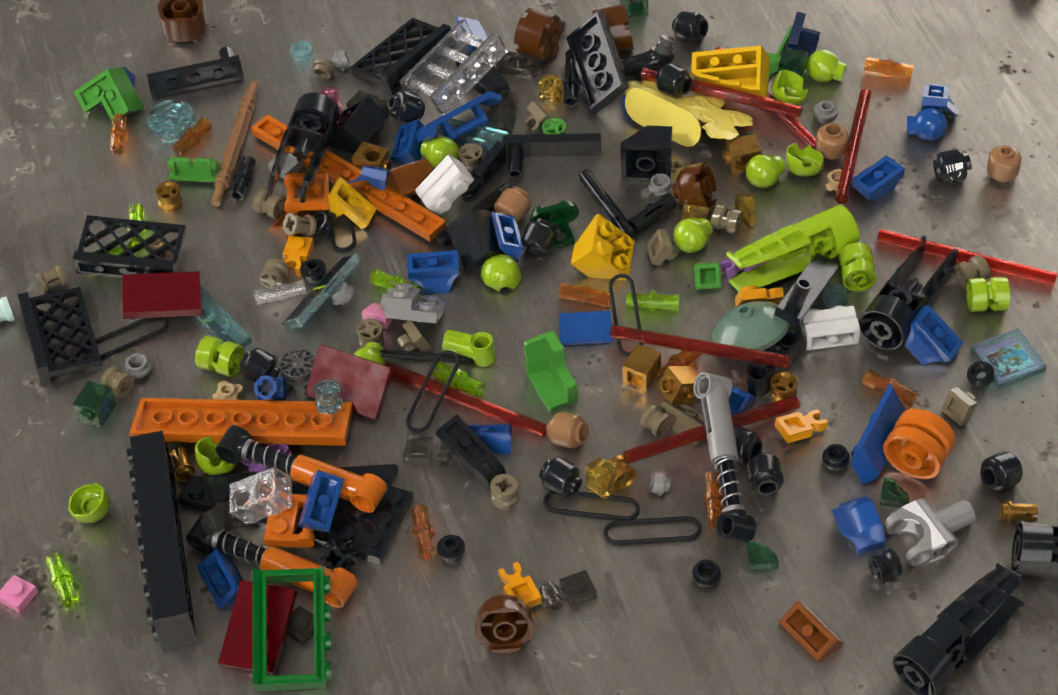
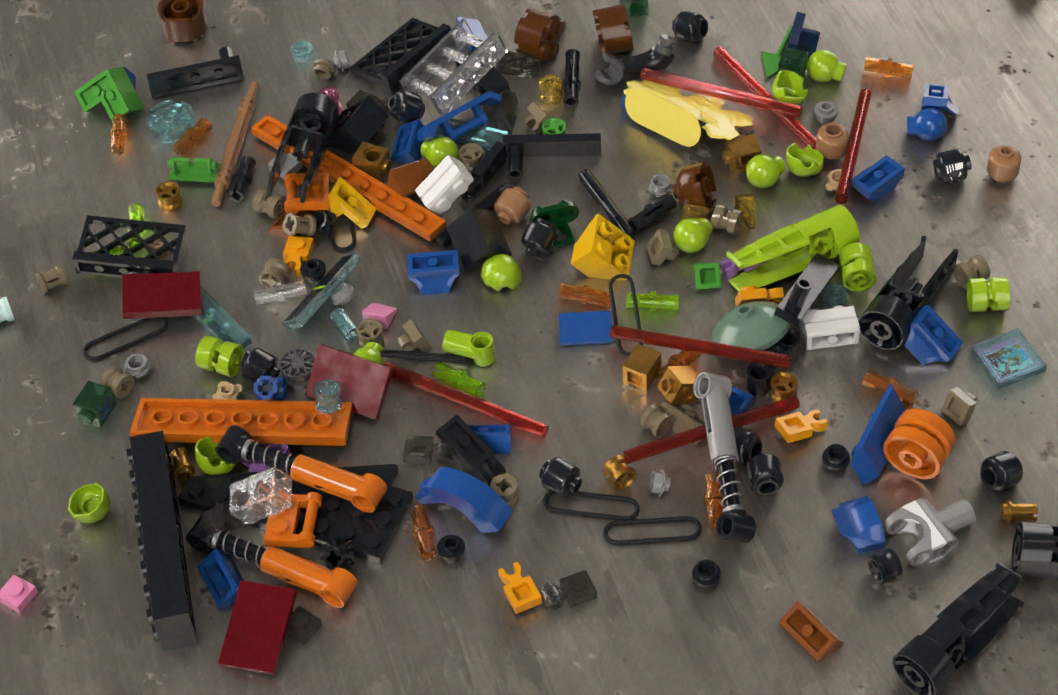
black fence [17,287,102,385] -> none
clear neon green pin [45,553,79,608] -> none
green window [253,567,332,691] -> none
blue slope [298,470,344,532] -> none
blue slope [347,165,391,191] -> none
clear neon green pin [370,269,422,295] -> none
light grey plate [381,283,445,324] -> none
black piece [406,350,460,432] -> none
reddish brown cylinder [475,594,534,654] -> none
blue slope [491,212,524,262] -> none
bright green panel [524,330,578,412] -> none
medium nougat head [547,411,589,449] -> none
black tile [566,10,629,114] -> none
clear yellow slope [585,457,618,500] -> none
black slope [620,125,672,182] -> none
black head [656,63,693,99] -> none
yellow wedge [691,45,770,101] -> none
clear green tile [746,542,779,571] -> none
clear red piece [877,228,1058,285] -> none
clear green tile [880,477,909,508] -> none
black plate [967,361,995,388] -> none
none -> clear light blue pin [330,308,357,341]
none -> blue arch [414,467,513,533]

